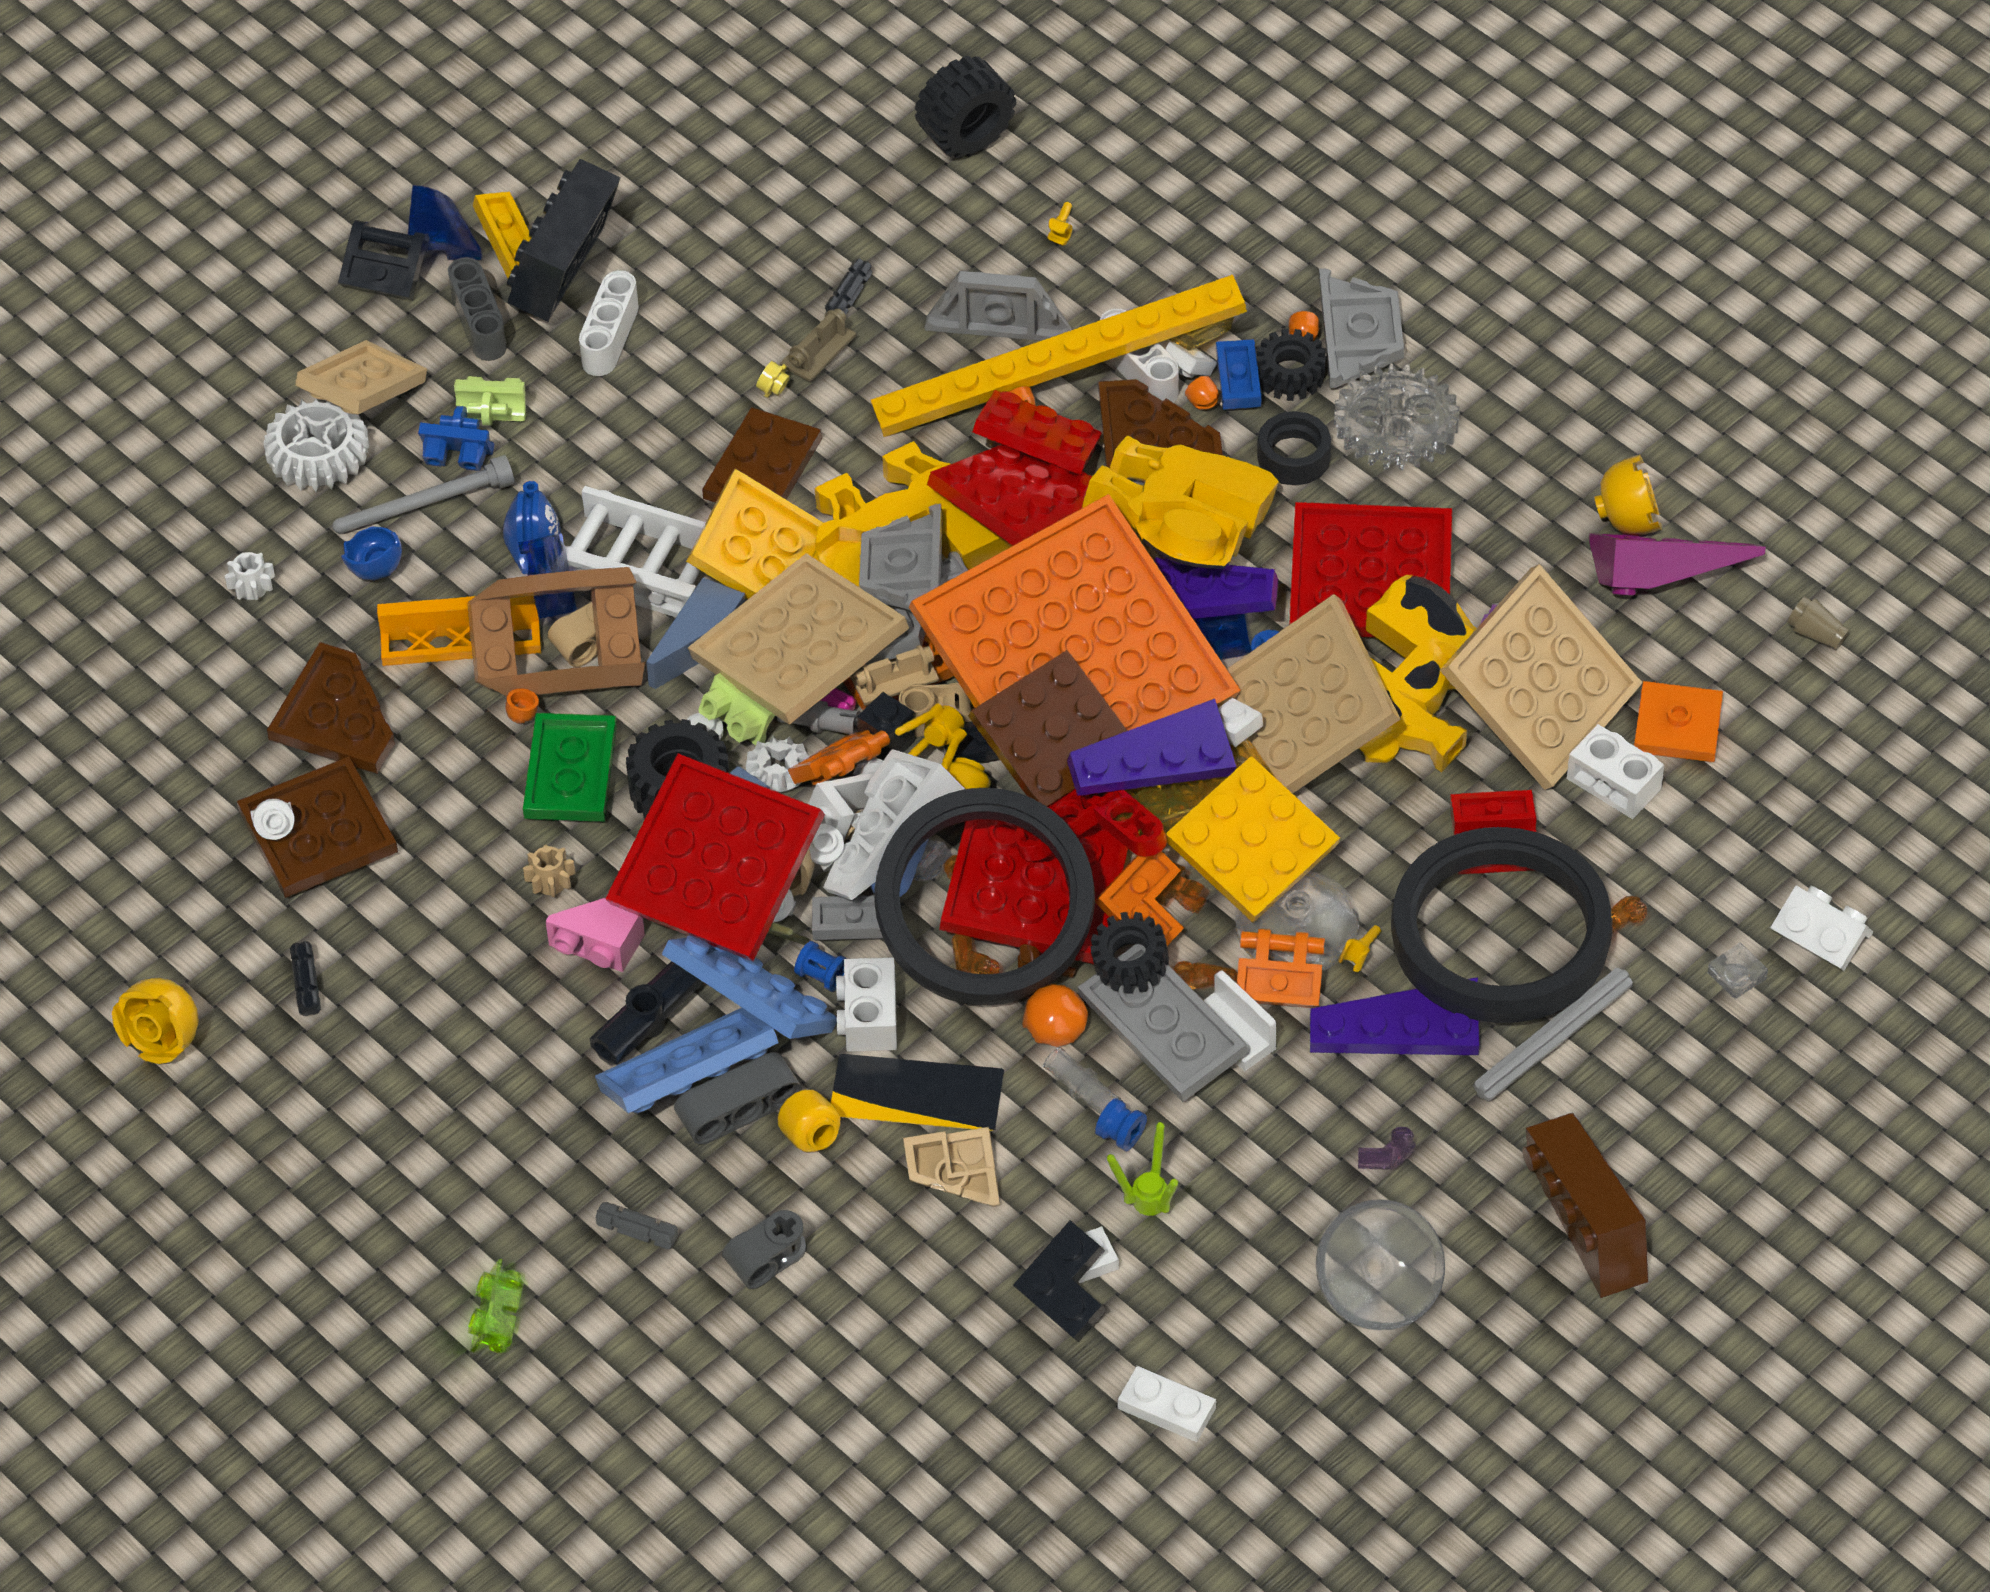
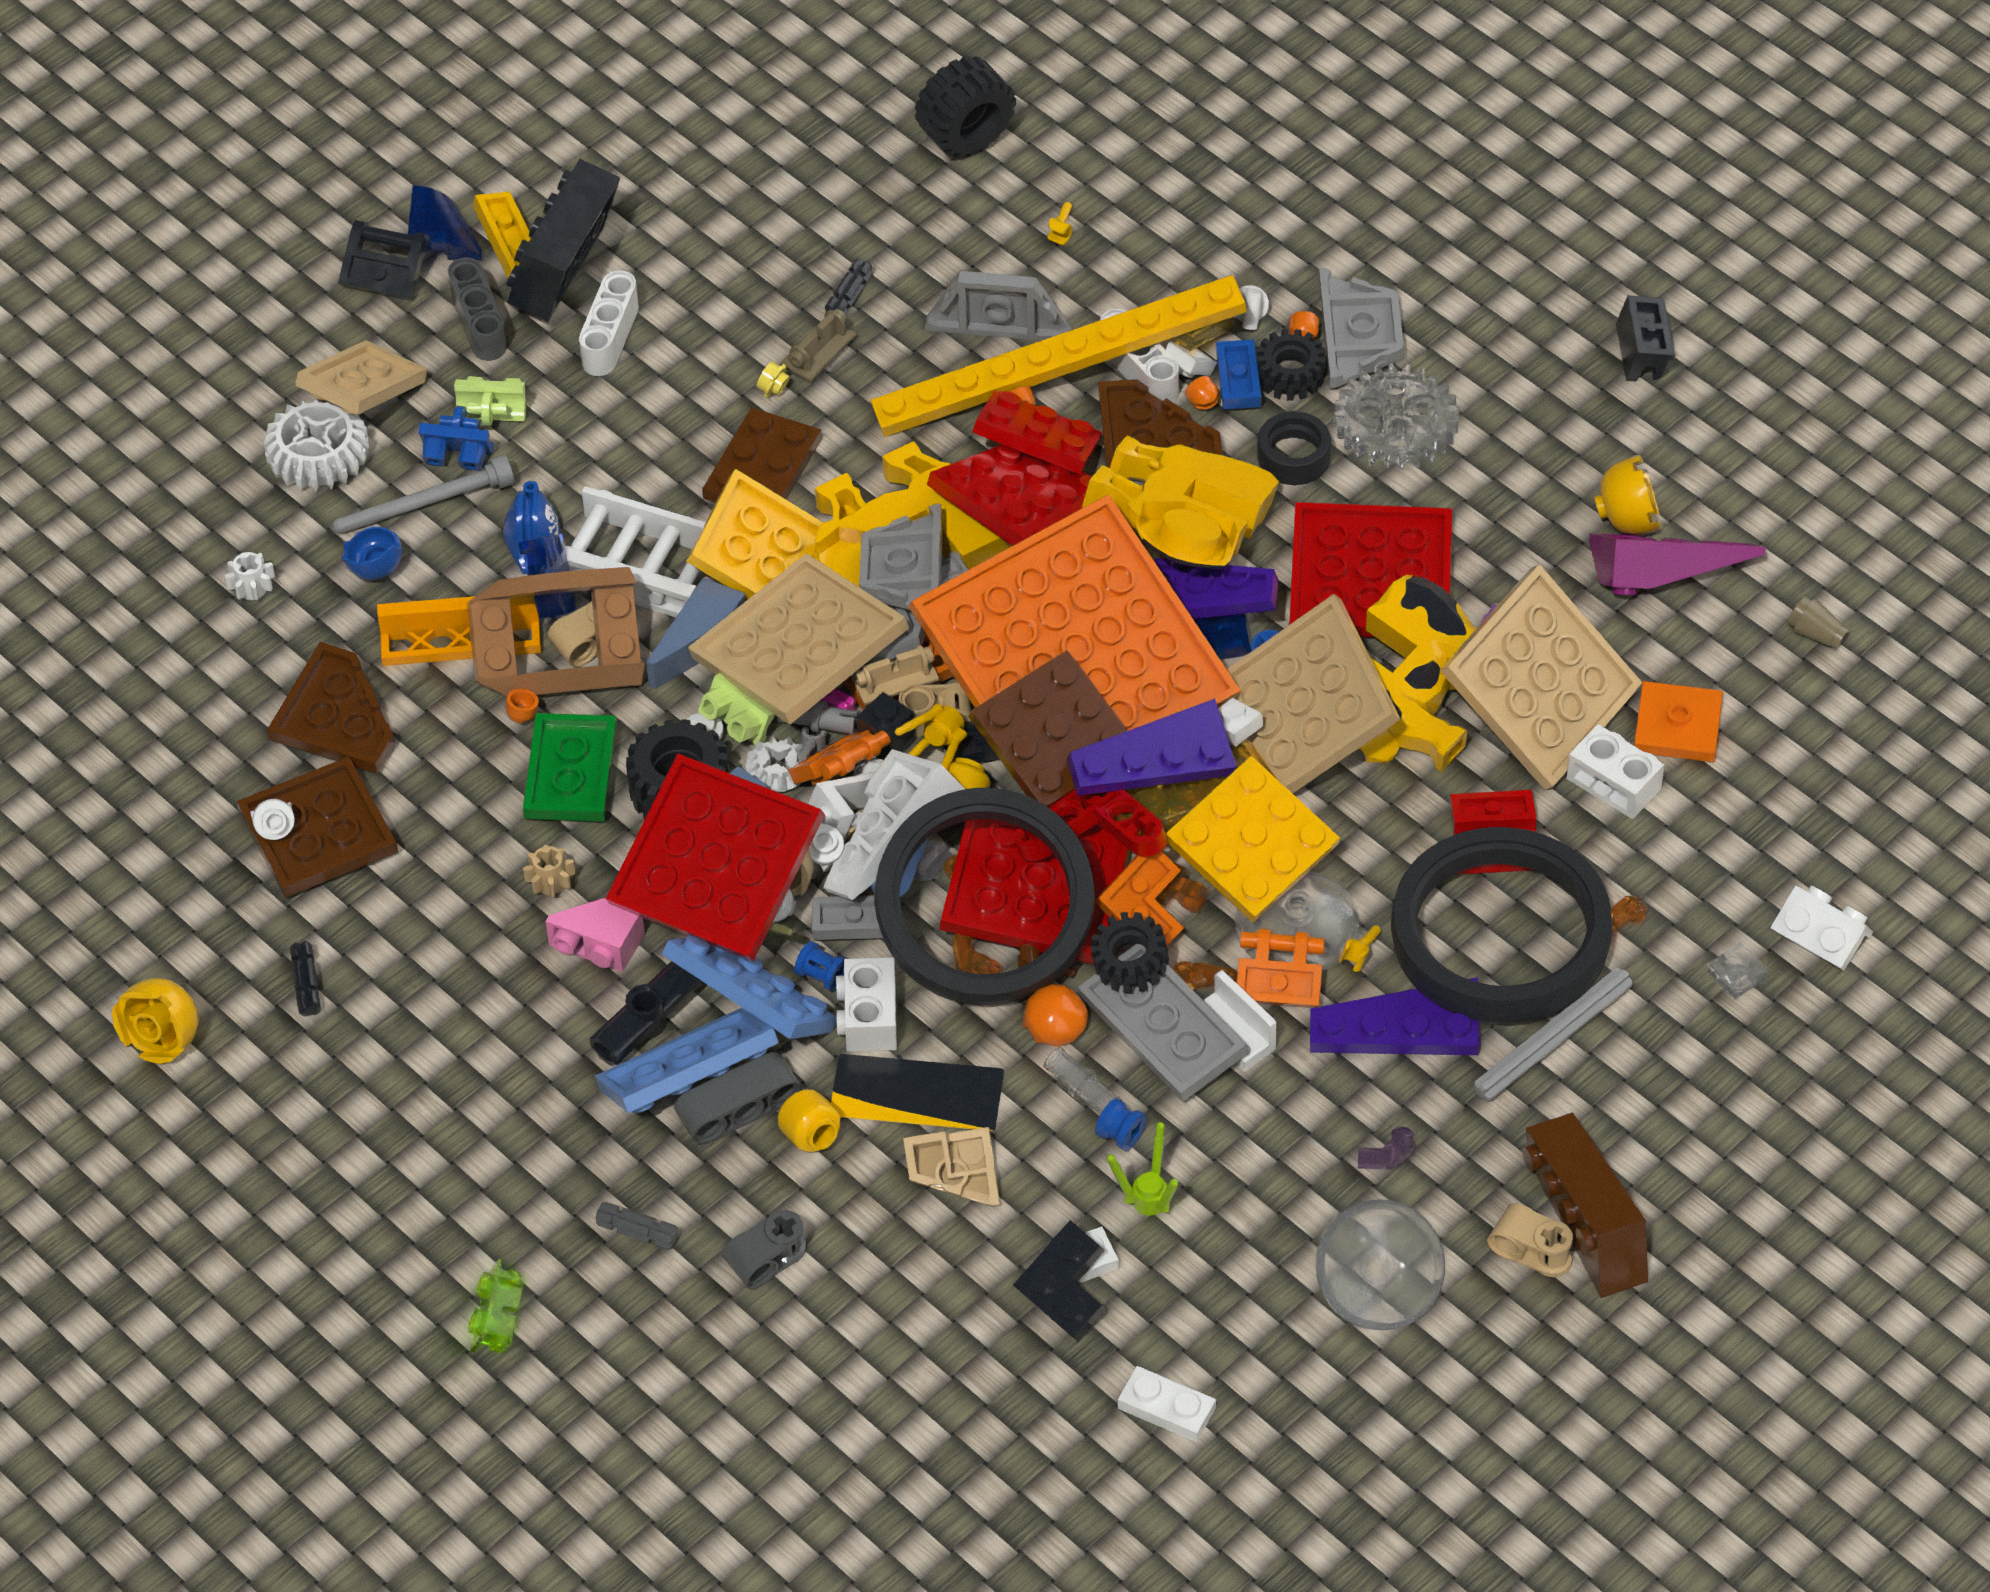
none -> light grey hand [797,727,826,761]
none -> white plate [1235,285,1269,330]
none -> tan piece [1487,1203,1573,1277]
none -> black hinge [1616,295,1675,381]

